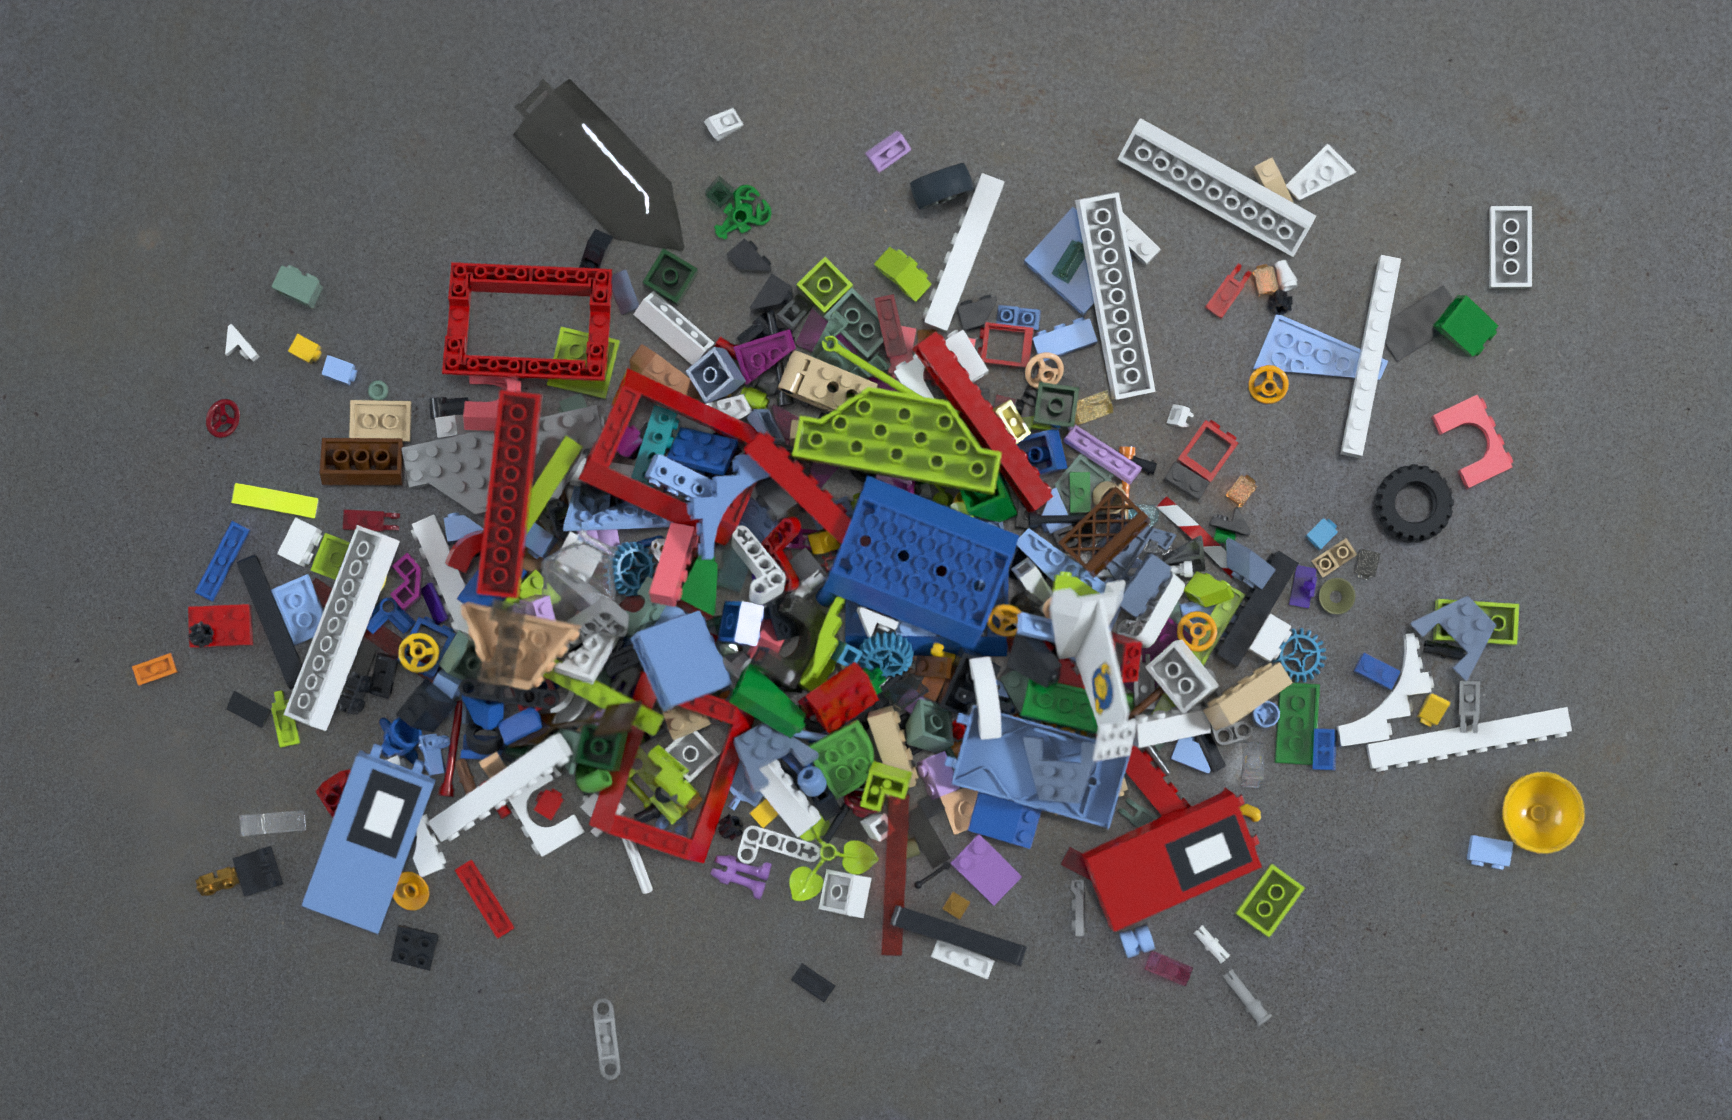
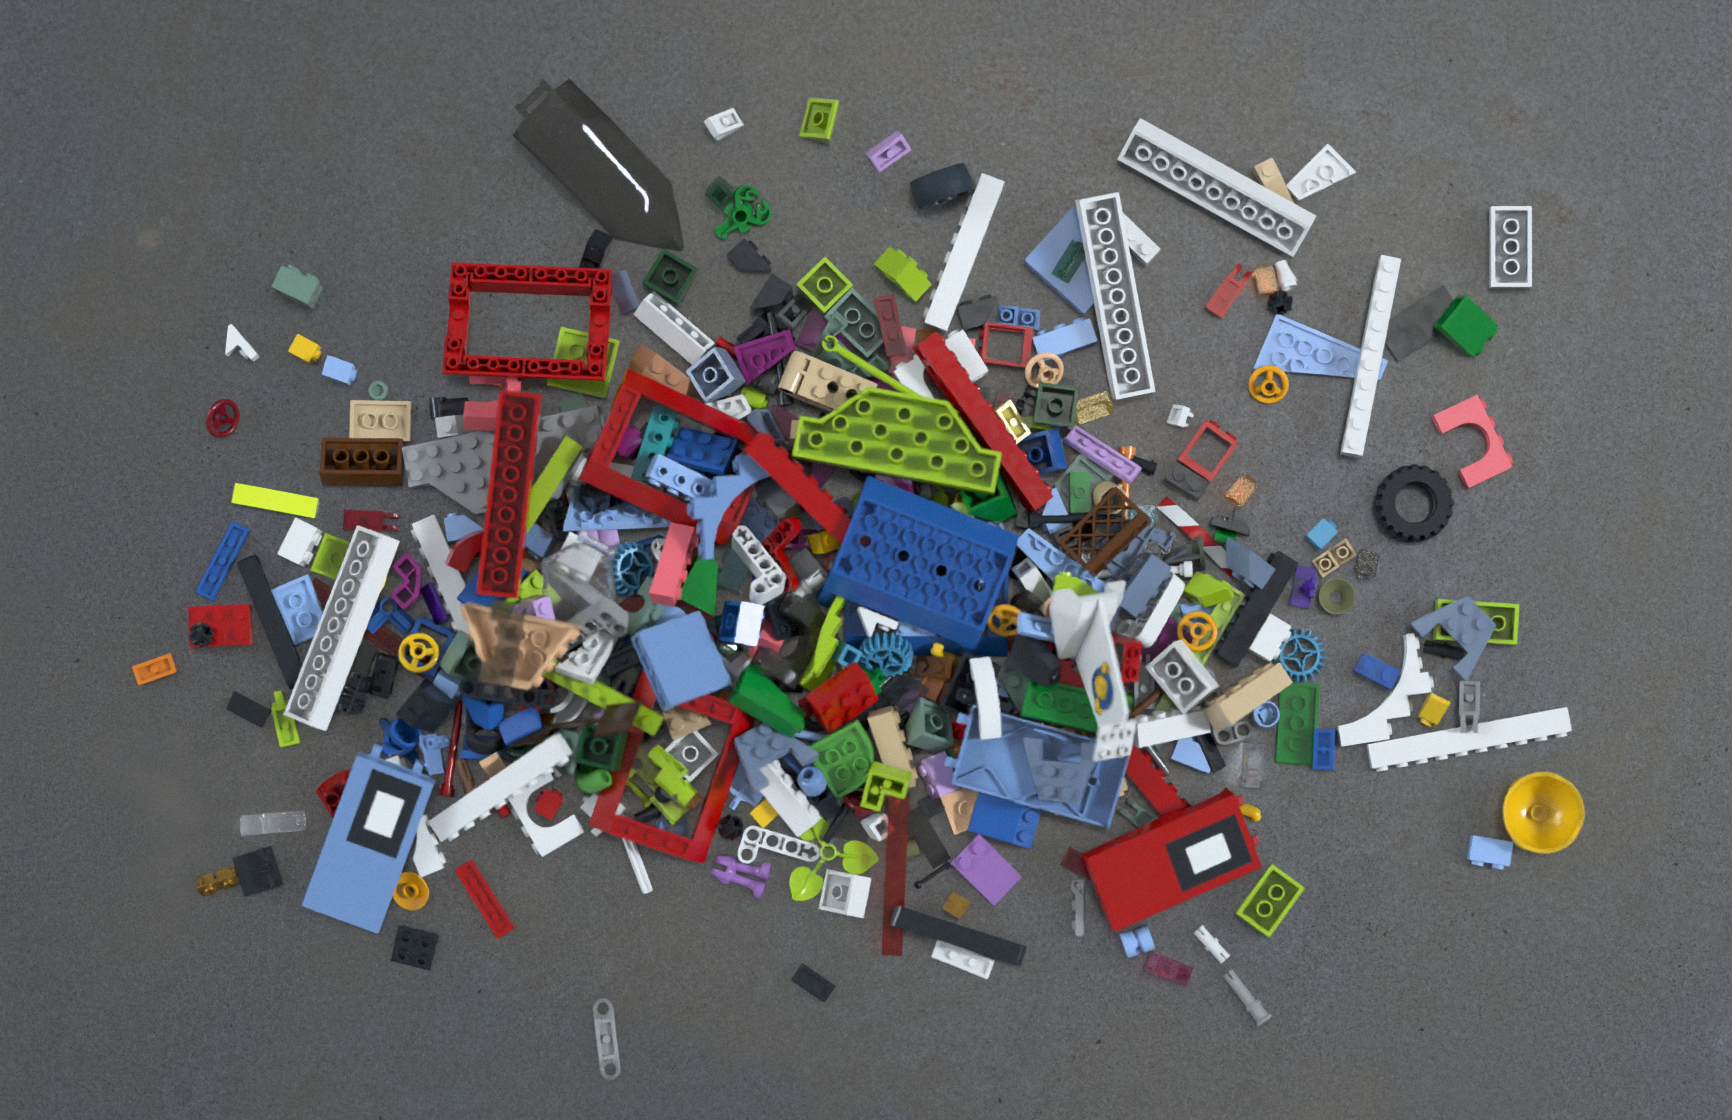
none -> lime slope [799,98,839,144]

